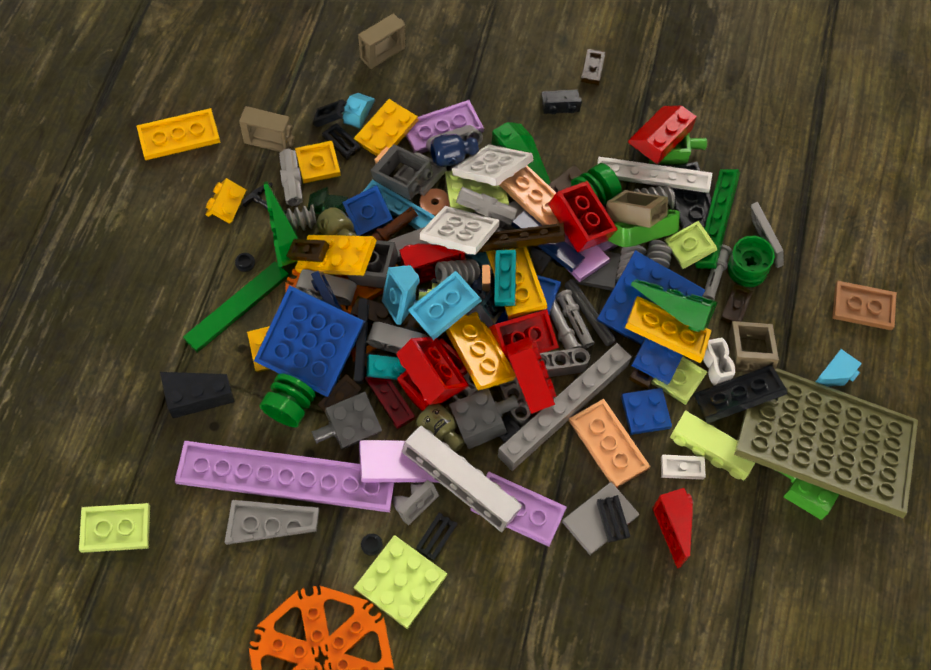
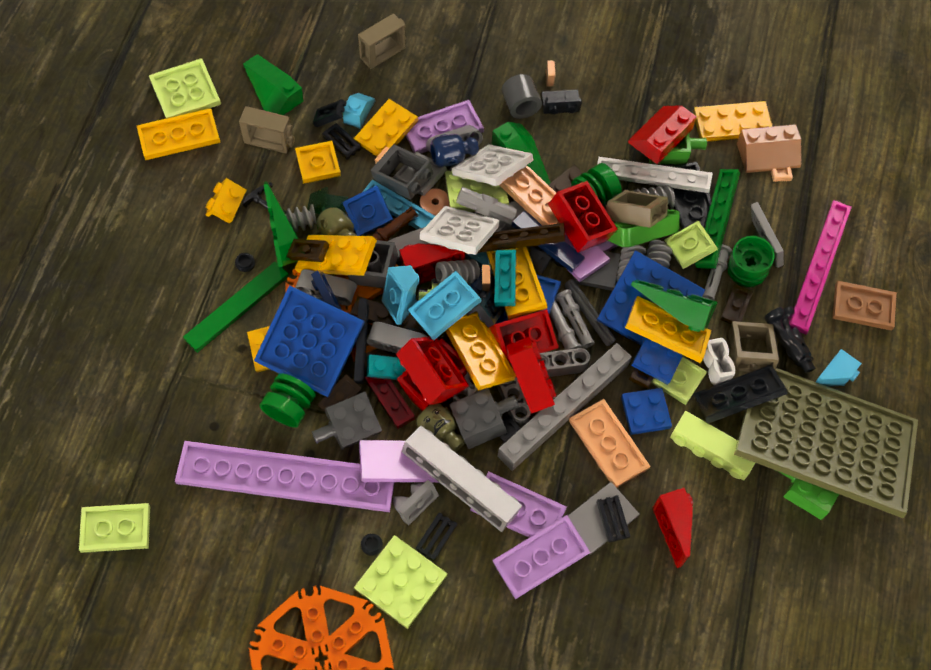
black wedge [160,372,235,419] -> none
light grey wing [225,500,319,545] -> none
light grey piece [279,149,303,206] -> none
plate [581,49,605,85] -> none
white plate [661,455,706,480] -> none
none -> yellowish green plate [149,58,221,119]
none -> green wedge [243,54,304,115]
none -> lavender tile [492,515,591,599]
none -> dark grey piece [501,74,542,119]
none -> light nougat tile [546,60,555,87]
none -> yellow plate [693,101,773,141]
none -> medium nougat slope [737,124,801,173]
none -> black piece [764,306,816,373]
none -> light nougat tile [771,167,793,182]
none -> dark pink tile [789,200,852,335]

